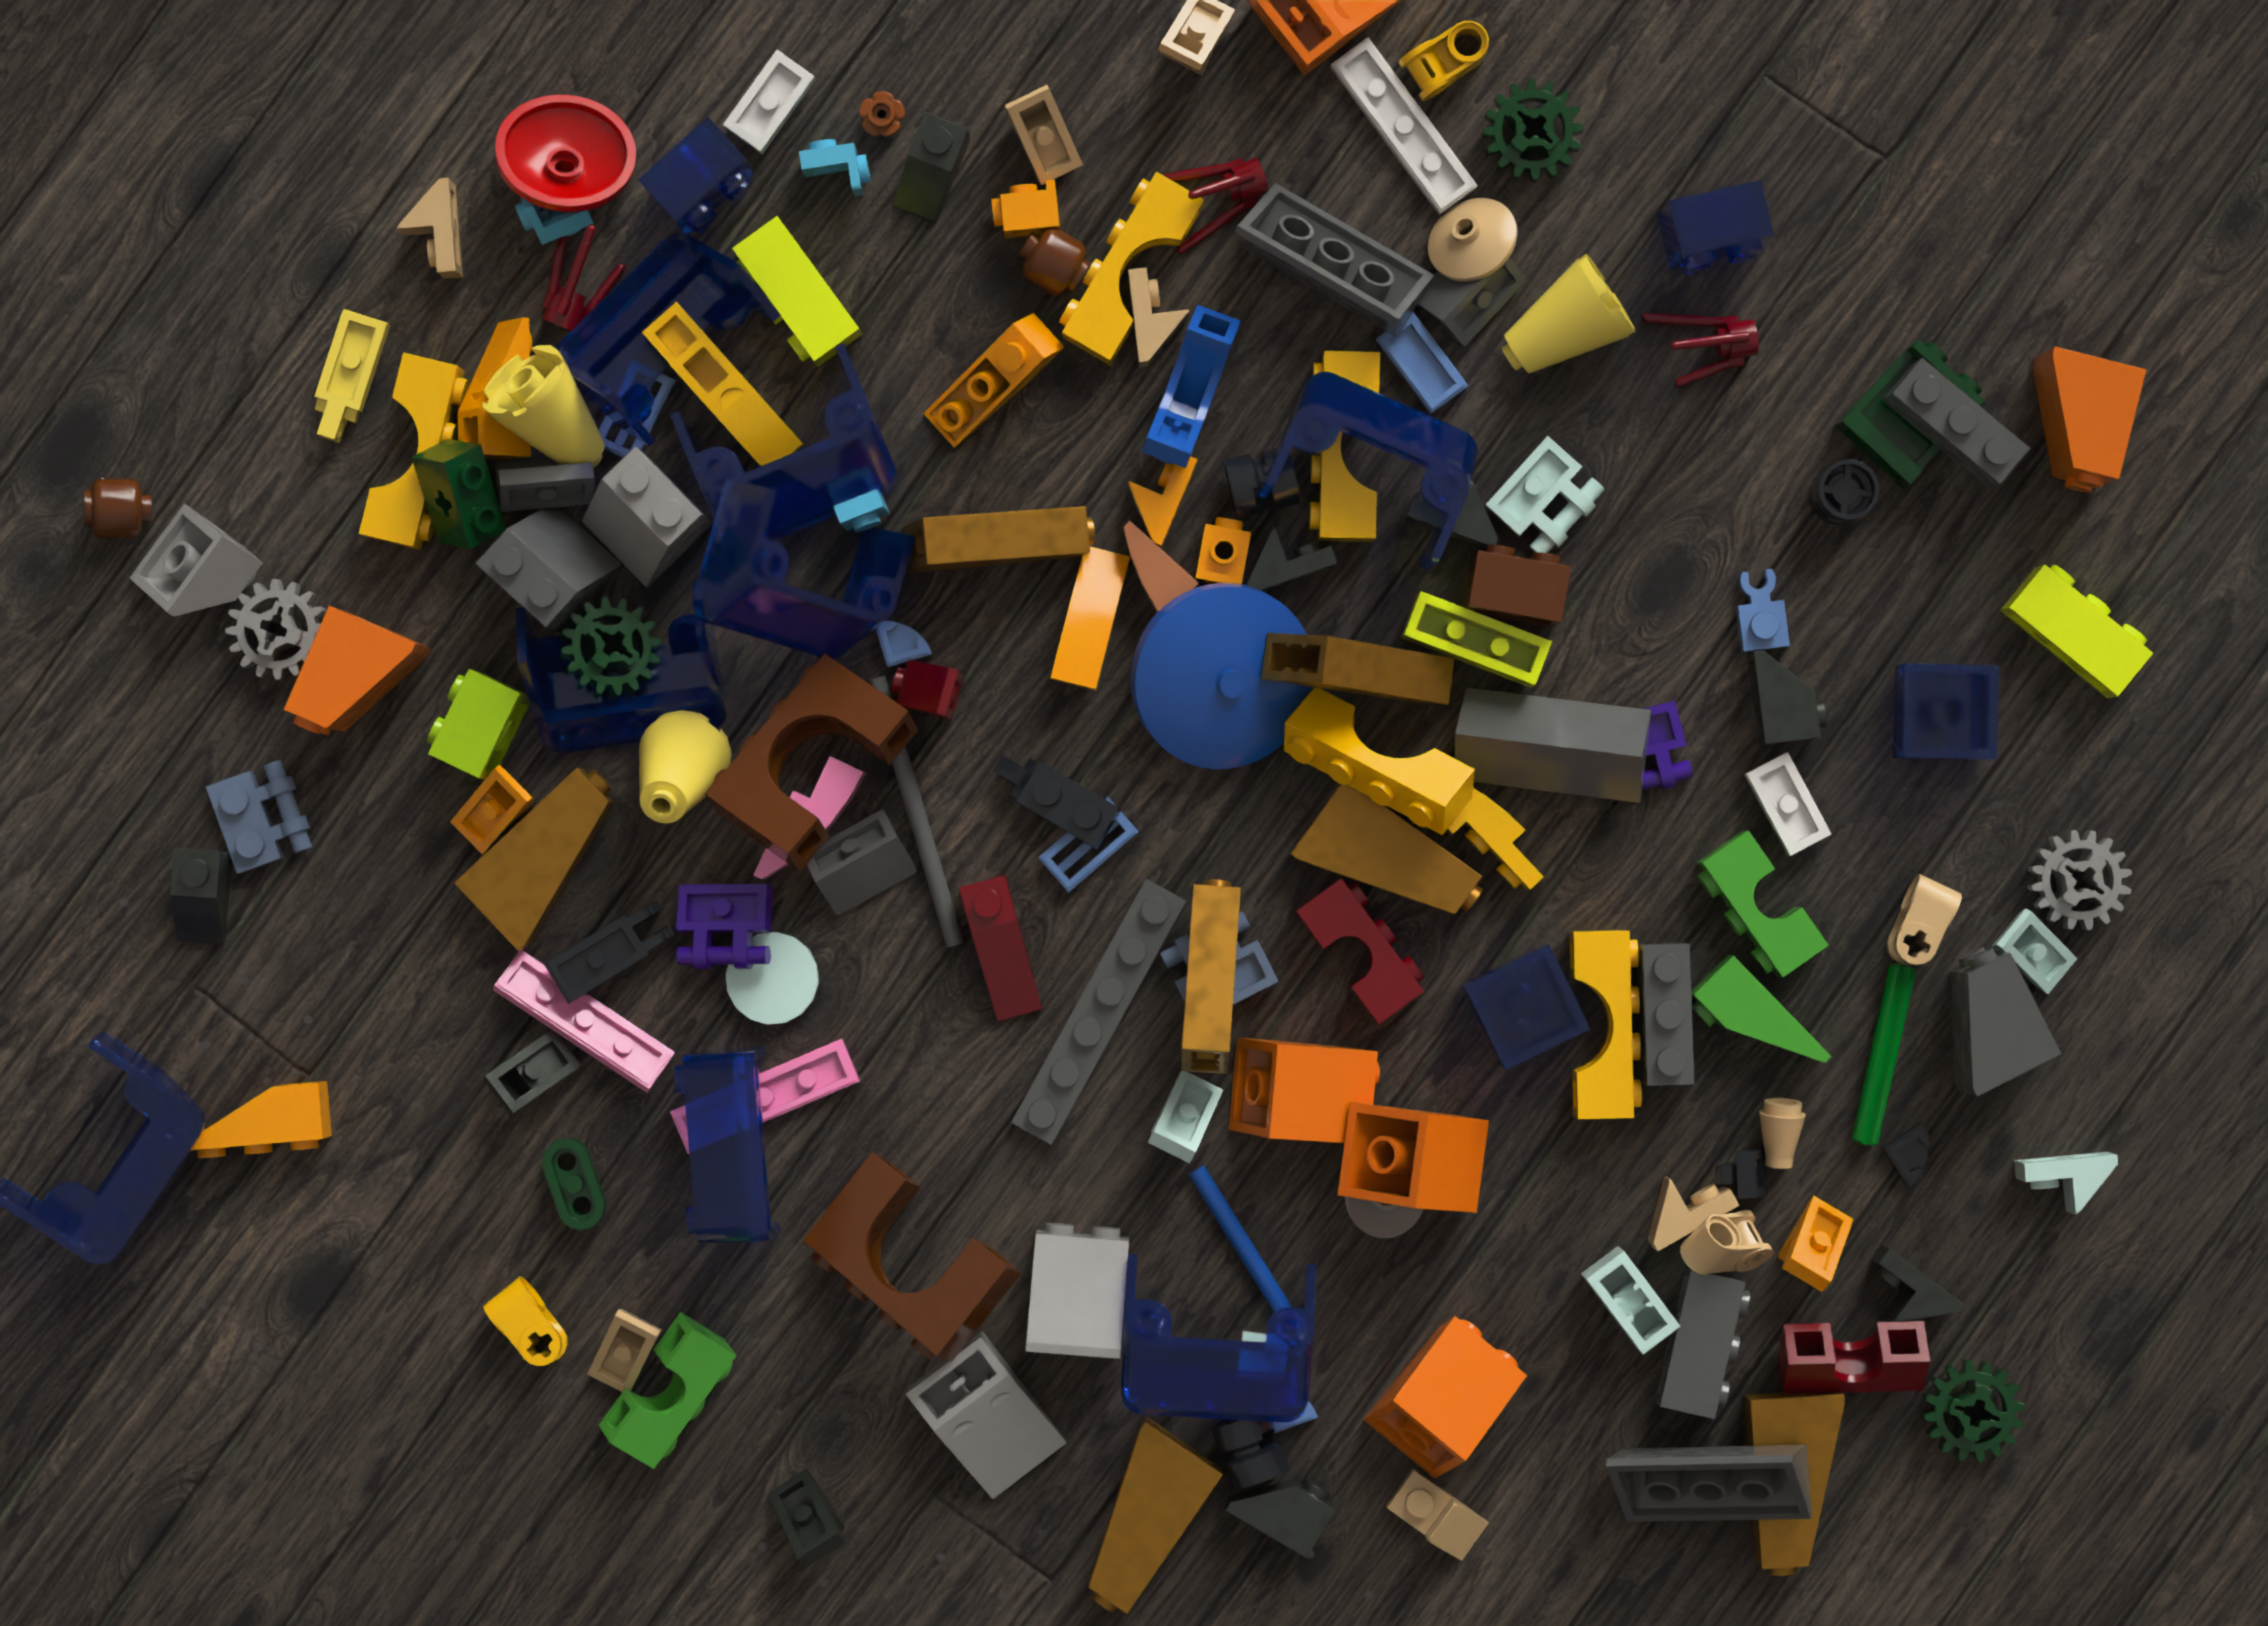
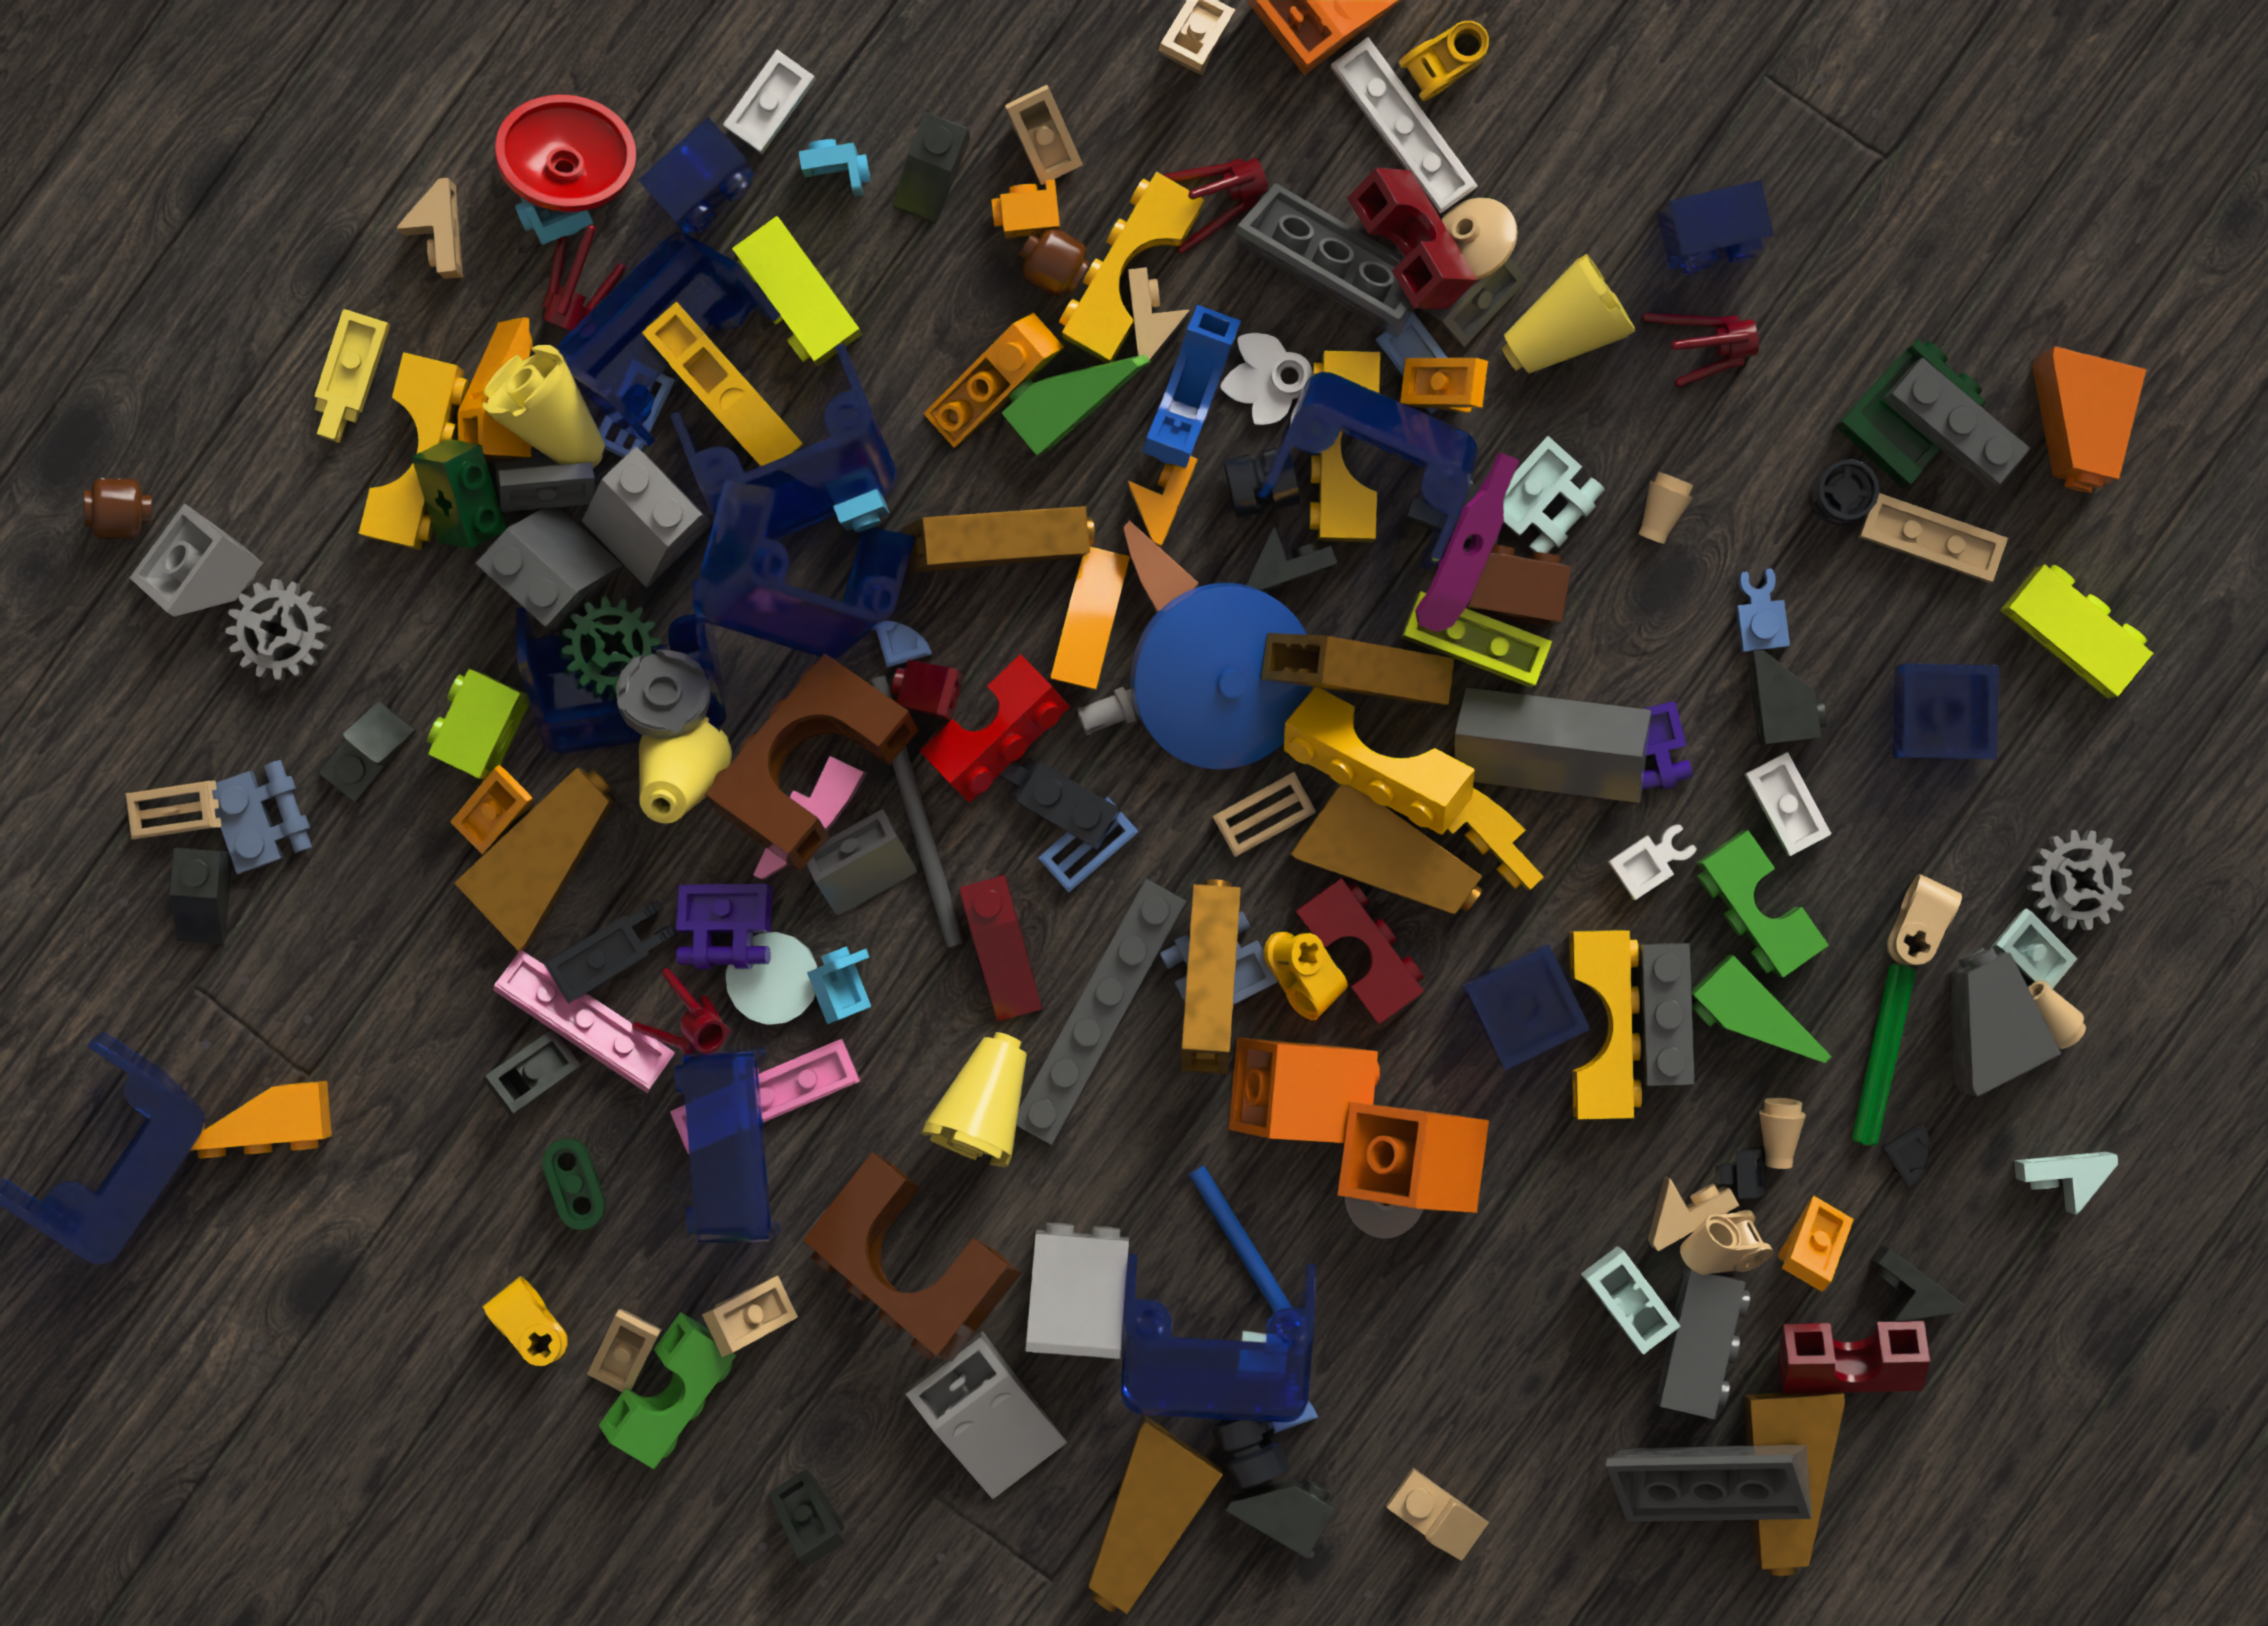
orange slope [283,606,431,736] -> none
dark orange plate [859,91,905,137] -> none
light aqua slope [1148,1071,1223,1163] -> none
light orange brick [1195,517,1251,584] -> none
orange slope [1363,1316,1527,1479] -> none
dark green gear [1481,79,1584,183] -> none
dark green gear [1921,1359,2025,1462] -> none
none -> tan tile [126,781,222,839]
none -> pearl dark grey slope [319,701,416,803]
none -> dark grey tile [616,649,711,739]
none -> dark red plant [632,968,731,1055]
none -> tan slope [702,1276,798,1357]
none -> medium azure bracket [807,946,871,1024]
none -> red arch [919,654,1070,803]
none -> light yellow cone [921,1032,1027,1168]
none -> bright green slope [1001,354,1151,456]
none -> light grey pin [1076,687,1137,736]
none -> tan tile [1212,772,1316,857]
none -> white plate [1220,333,1313,425]
none -> yellow piece [1263,932,1348,1020]
none -> dark red arch [1347,168,1478,309]
none -> light orange slope [1400,358,1488,413]
none -> magenta piece [1415,452,1519,632]
none -> white plate [1608,825,1697,900]
none -> tan cone [1639,472,1693,544]
none -> tan plate [1858,493,2008,583]
none -> tan cone [2028,981,2086,1049]

